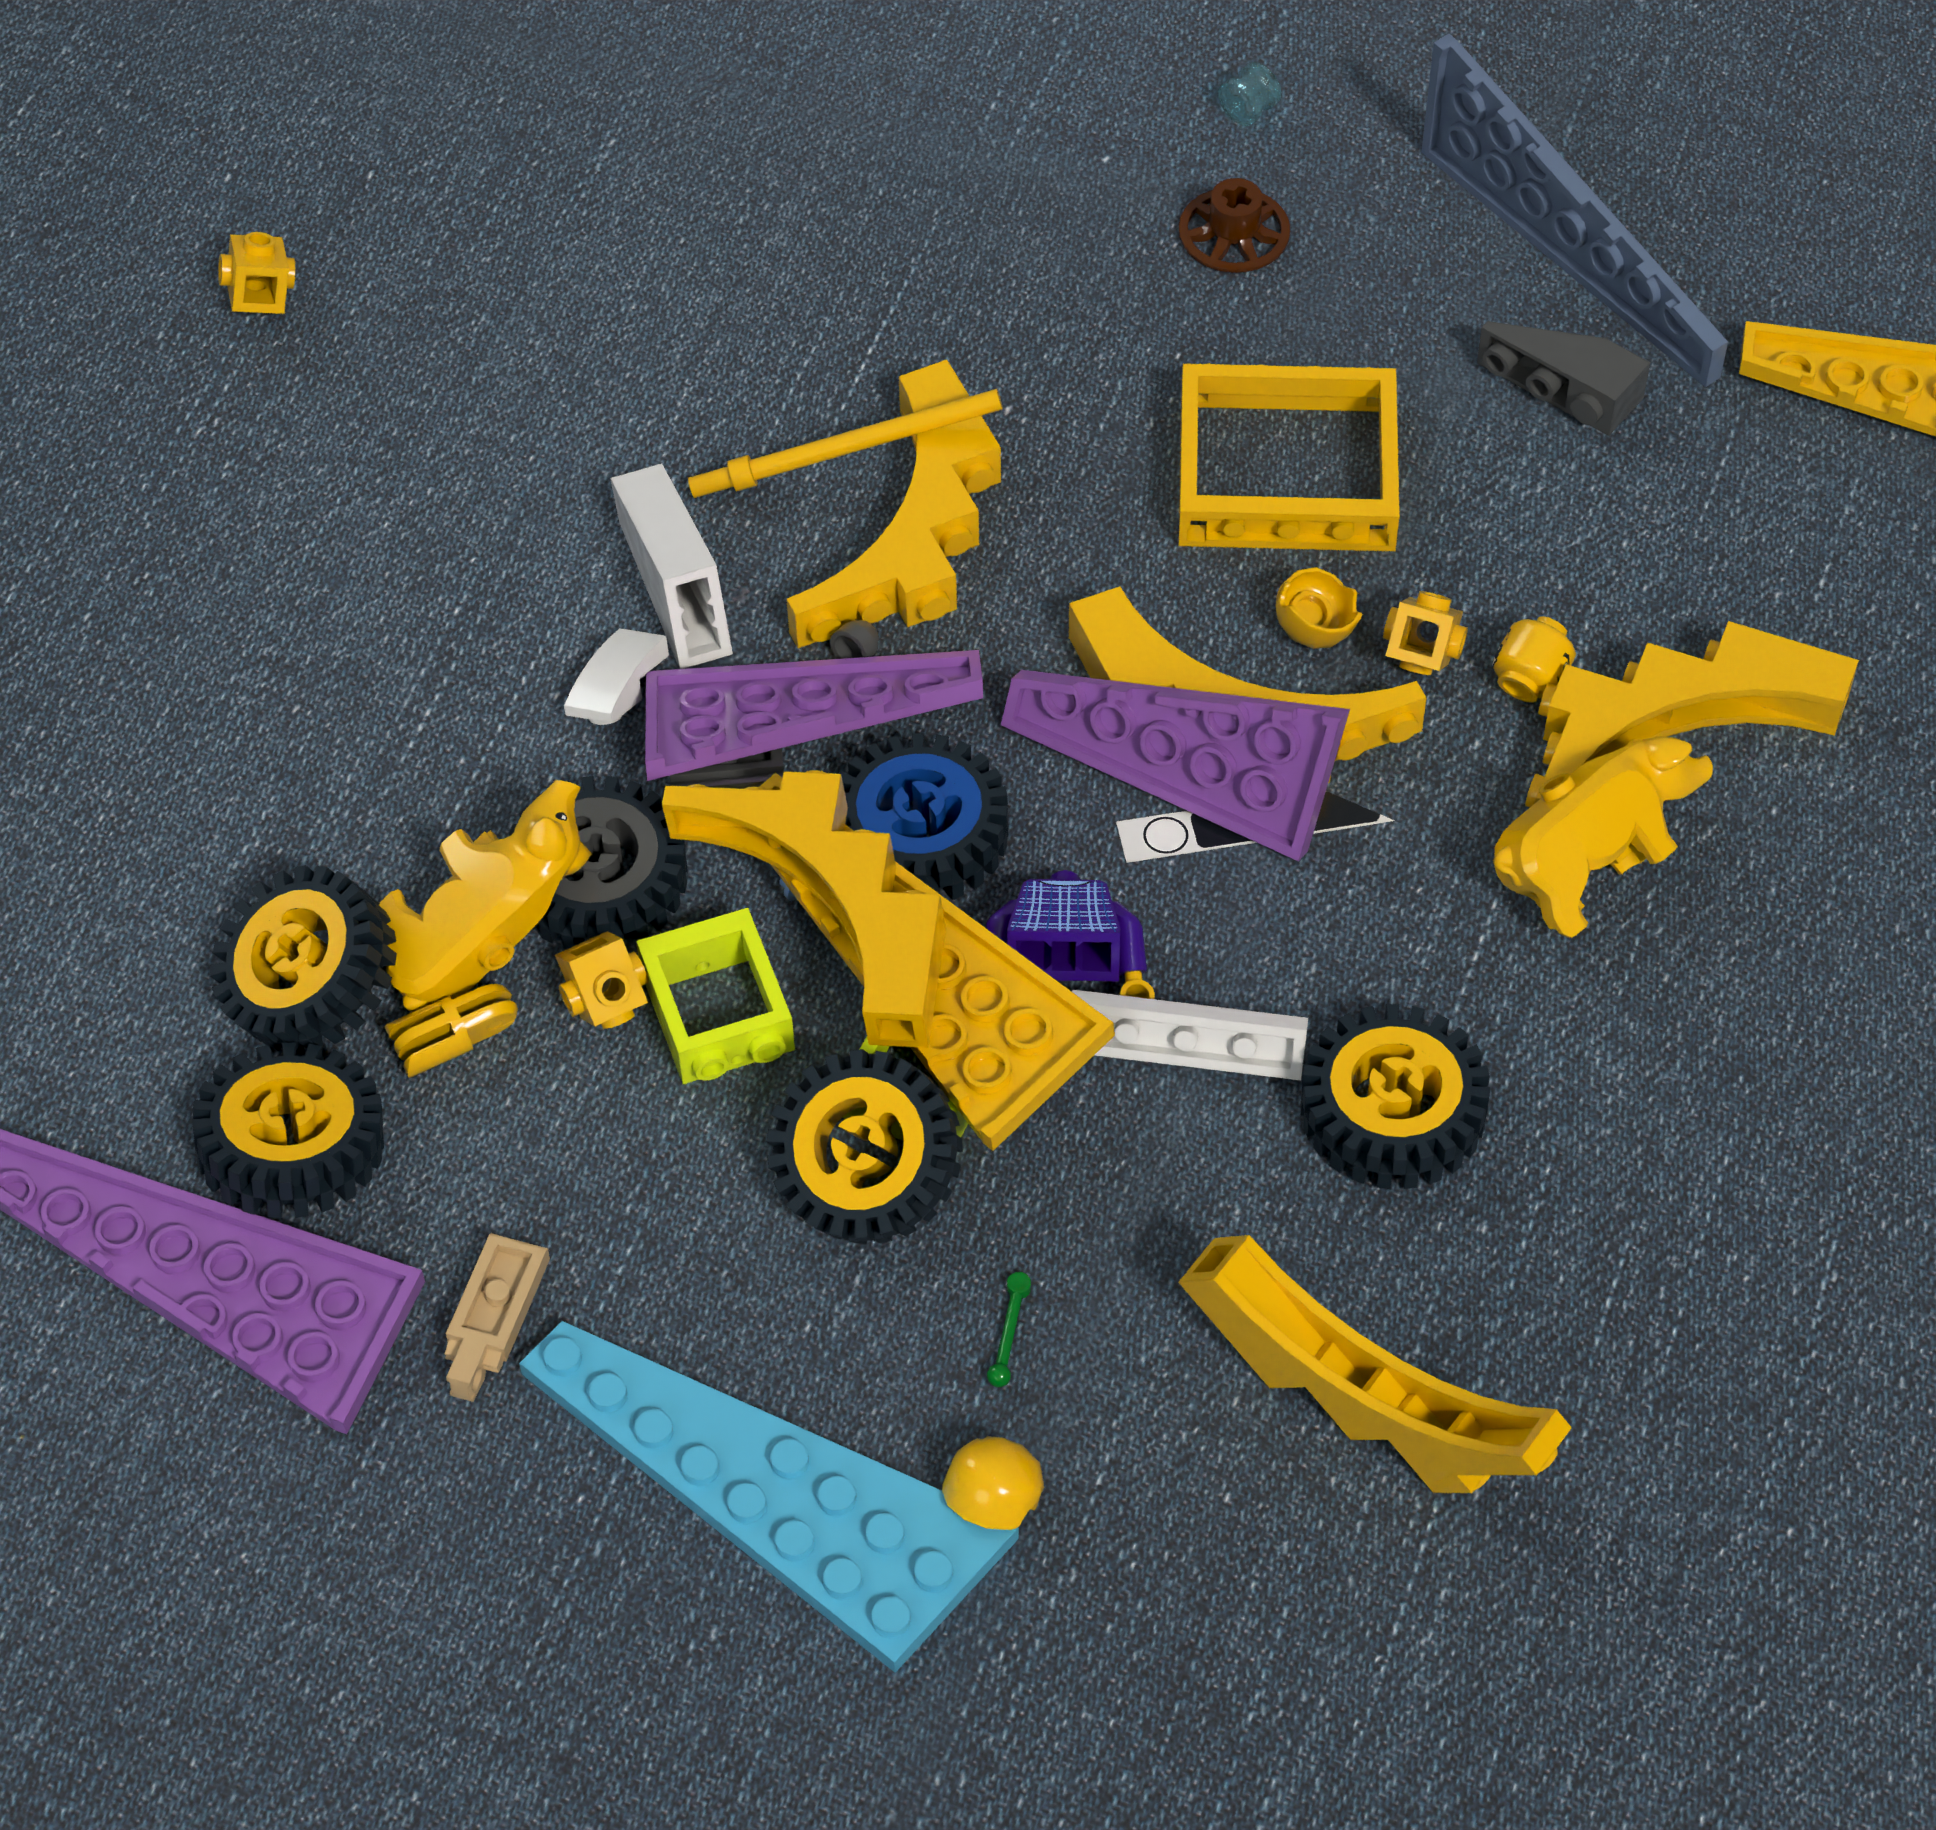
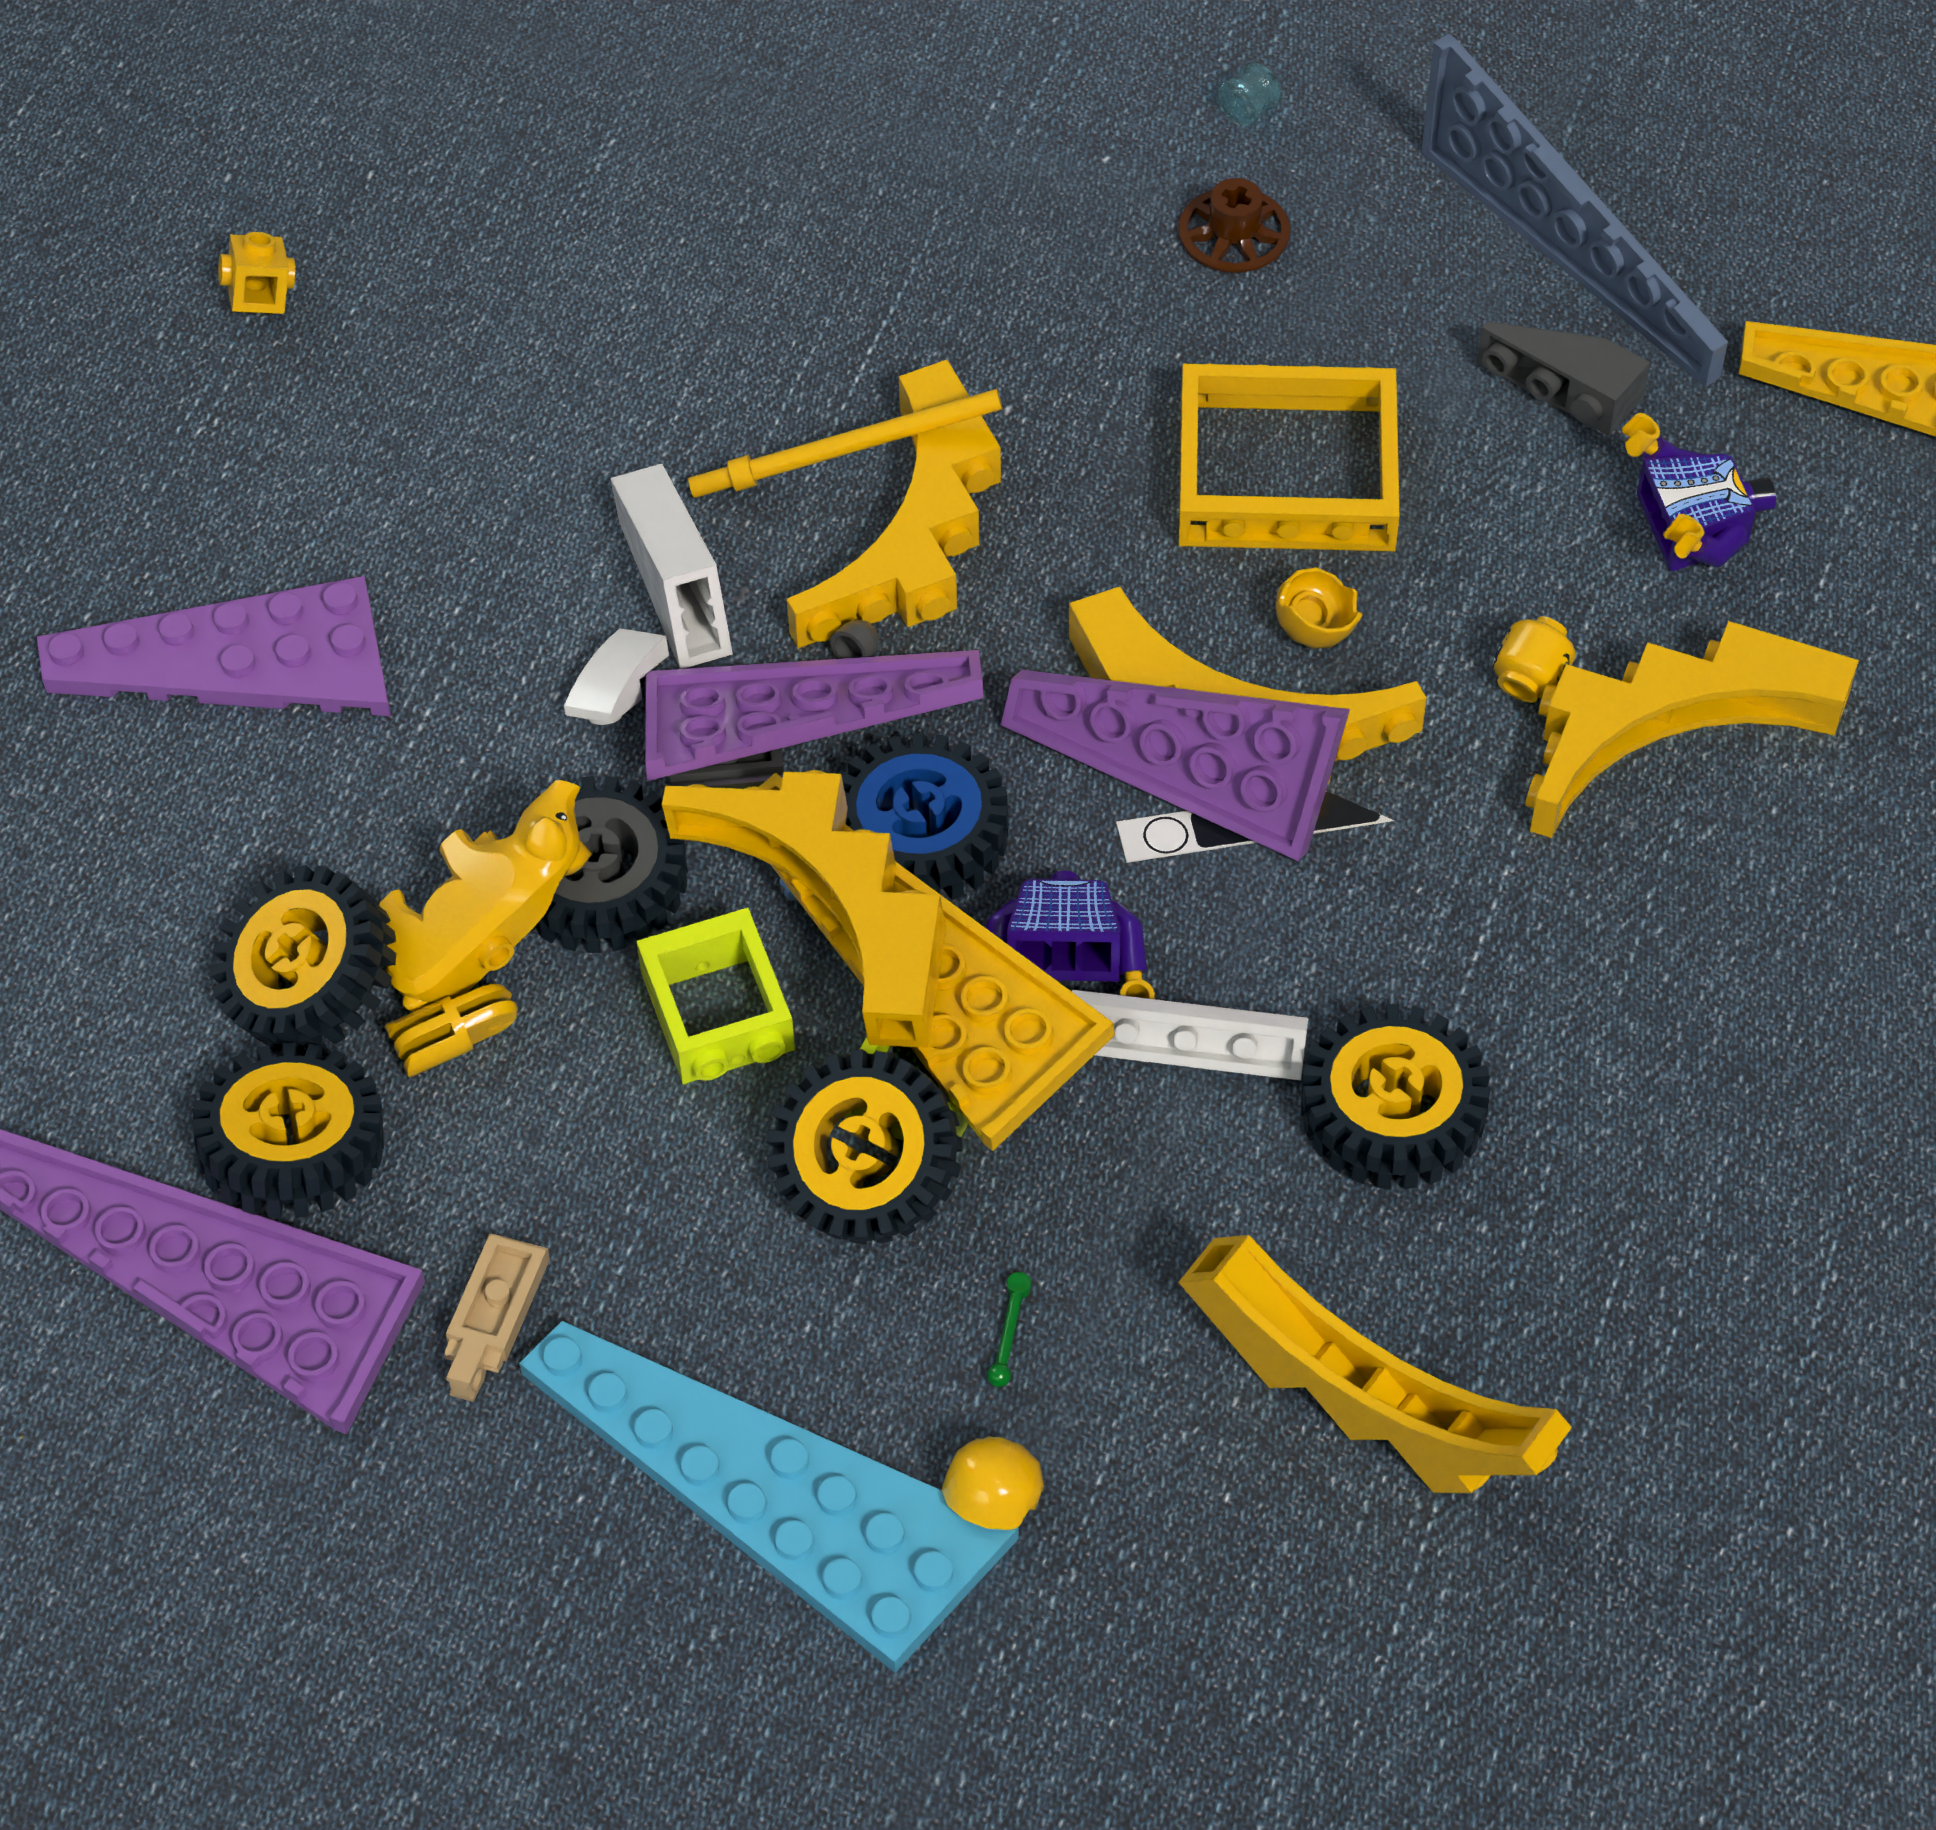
yellow brick [555,931,648,1029] -> none
yellow brick [1383,591,1468,675] -> none
yellow animal [1493,736,1713,938] -> none
none -> medium lavender wing [37,576,391,716]
none -> torso [1622,413,1776,571]

